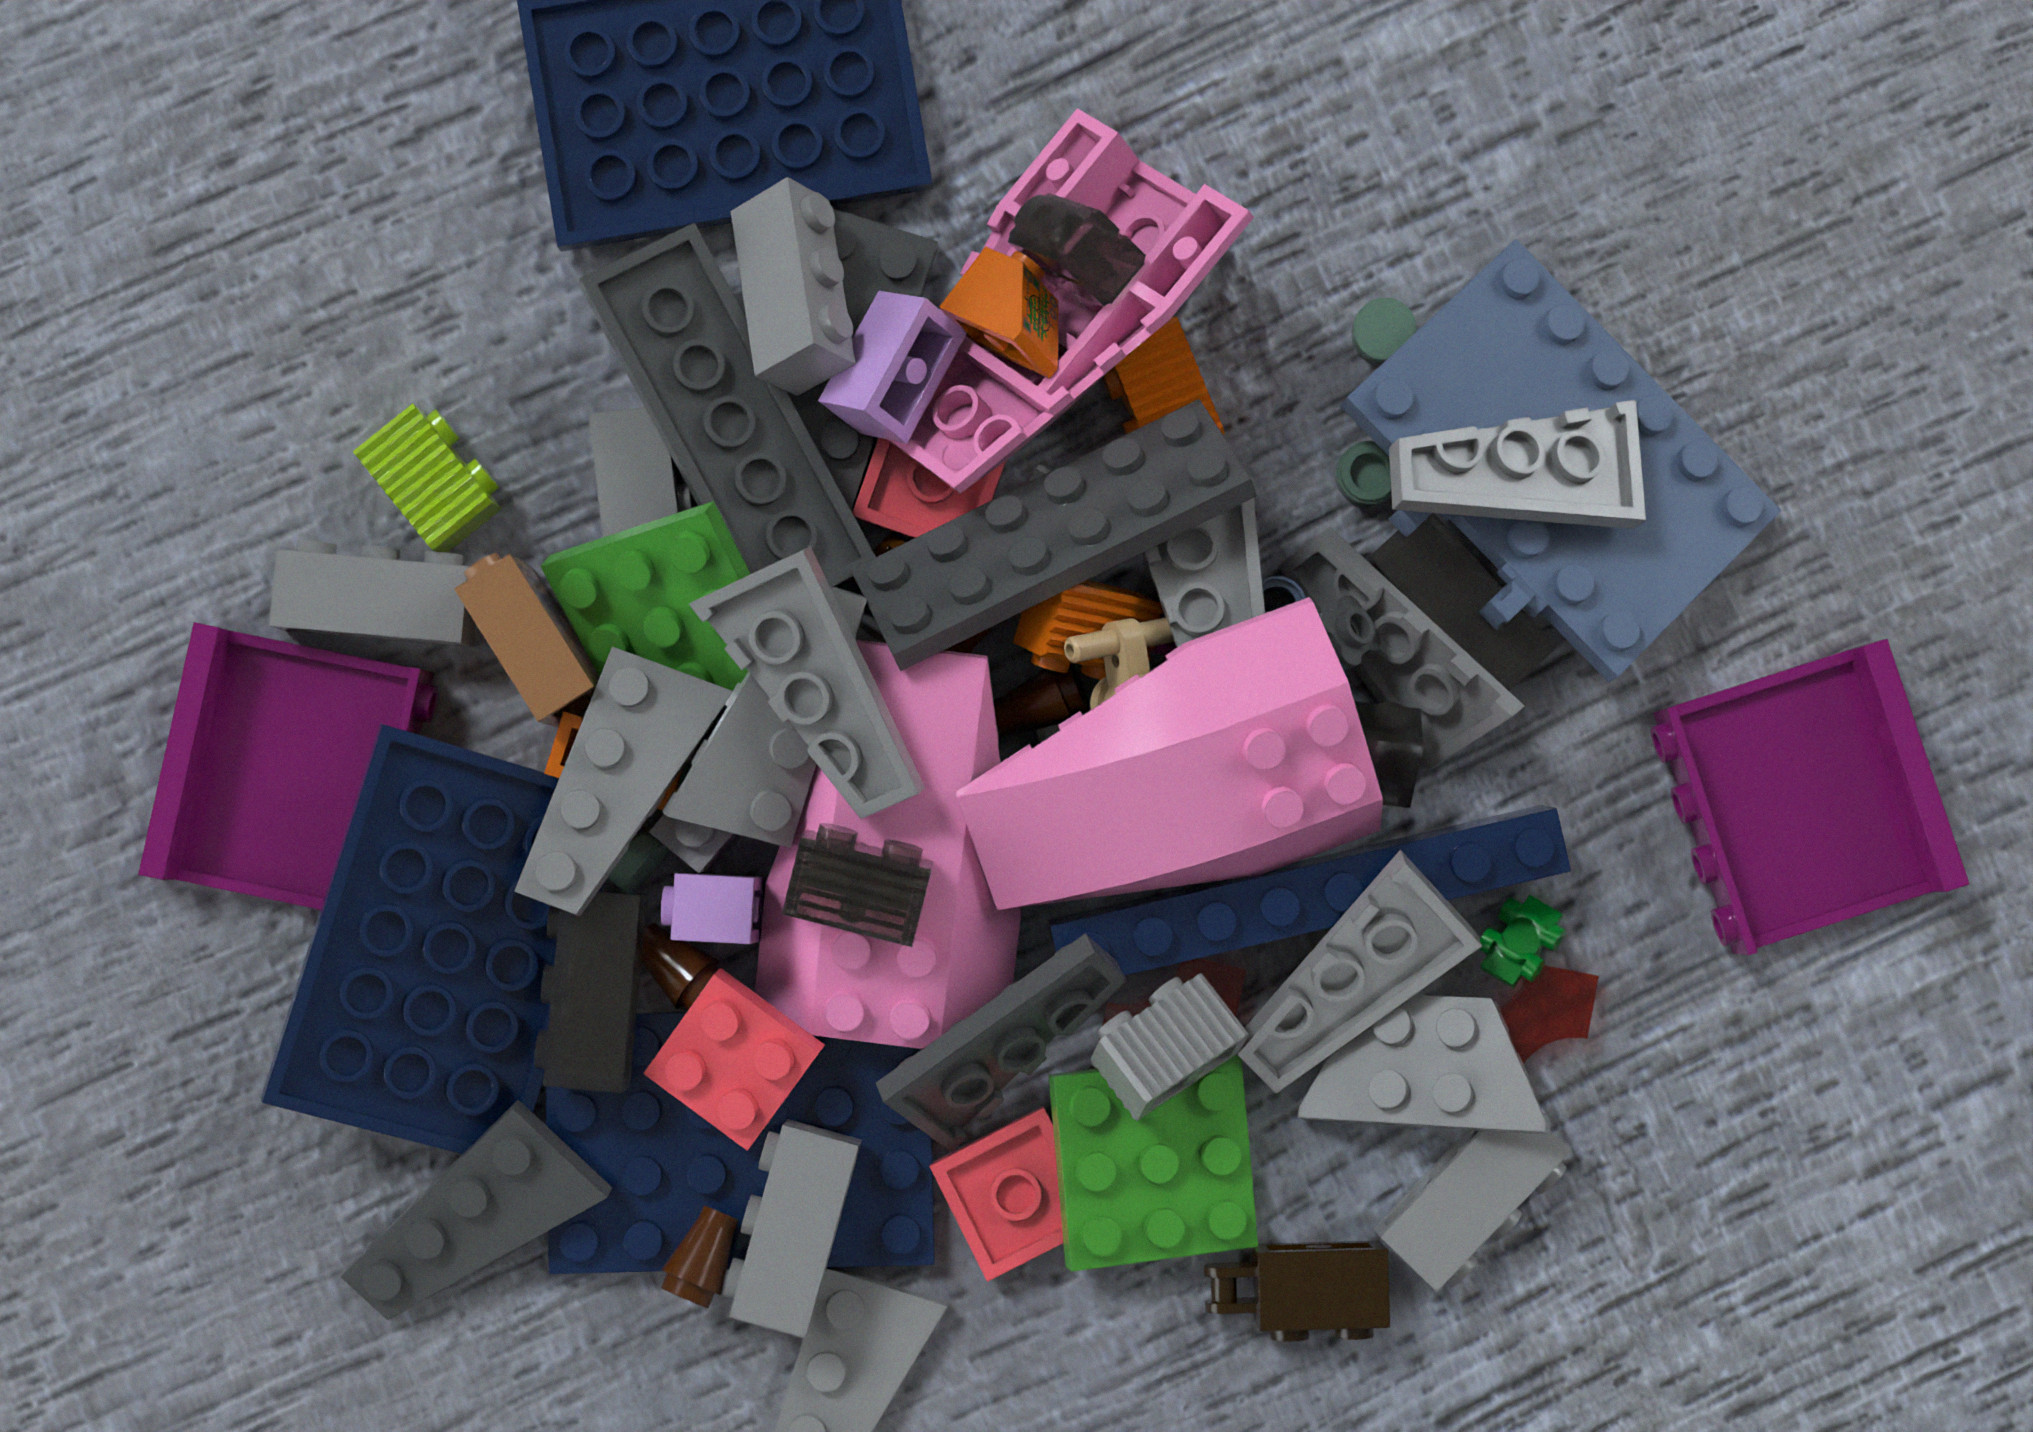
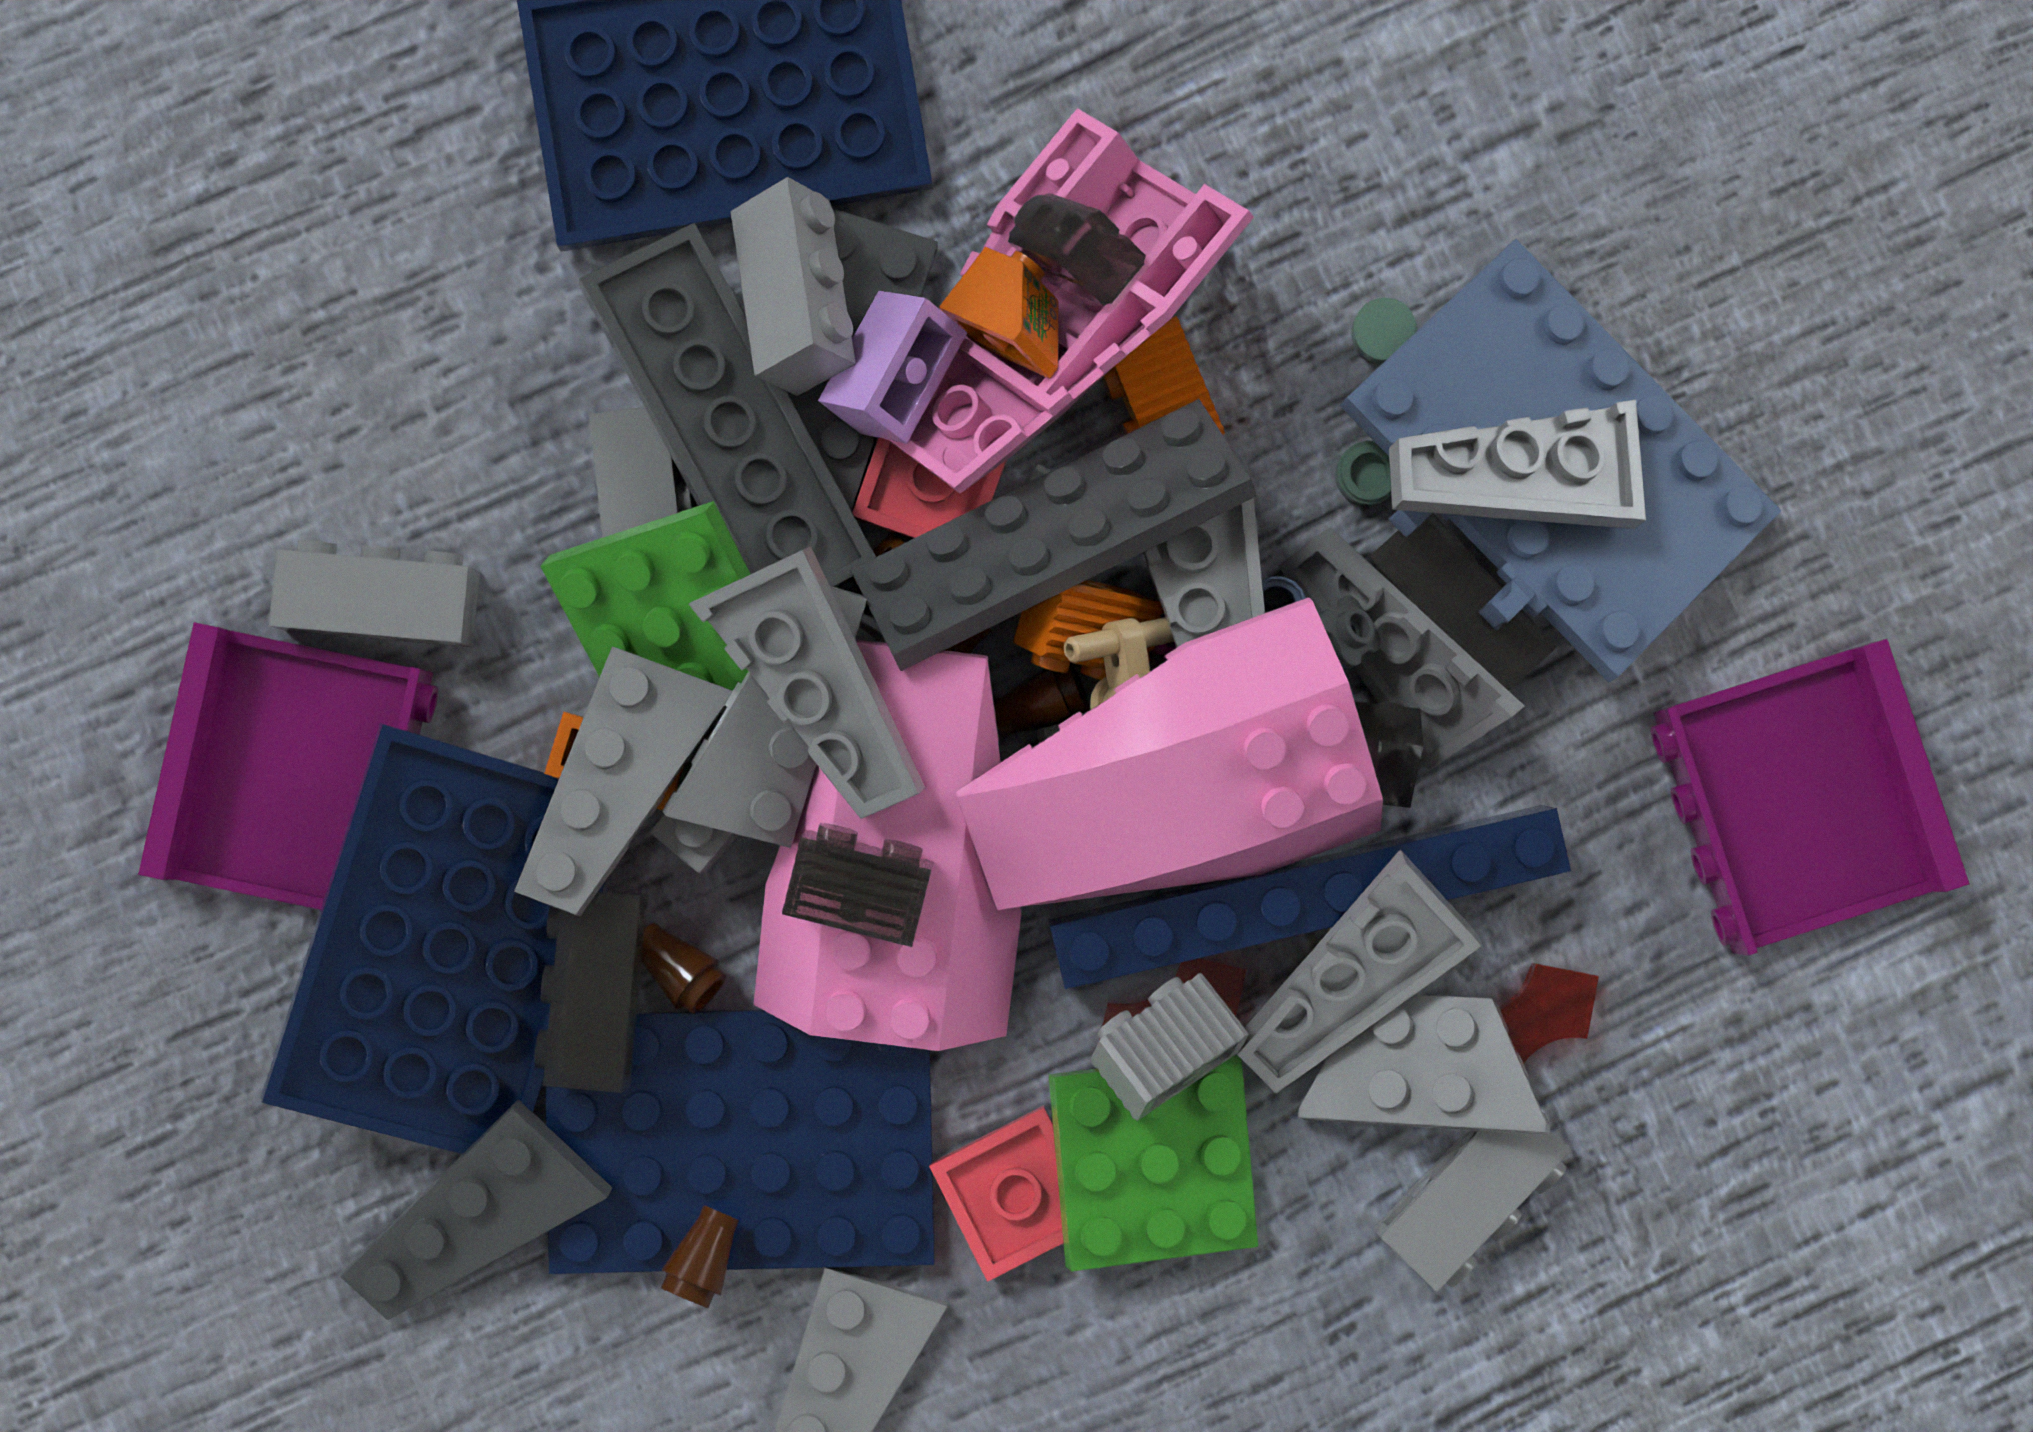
lime brick [353,403,502,553] -> none
medium nougat brick [454,553,600,727] -> none
sand green tile [609,830,669,894] -> none
coral plate [643,968,825,1151] -> none
lavender brick [661,873,766,944] -> none
light grey brick [723,1119,862,1338] -> none
dark grey wing [876,933,1127,1152] -> none
dark brown brick [1204,1240,1390,1342] -> none
green piece [1478,895,1566,989] -> none

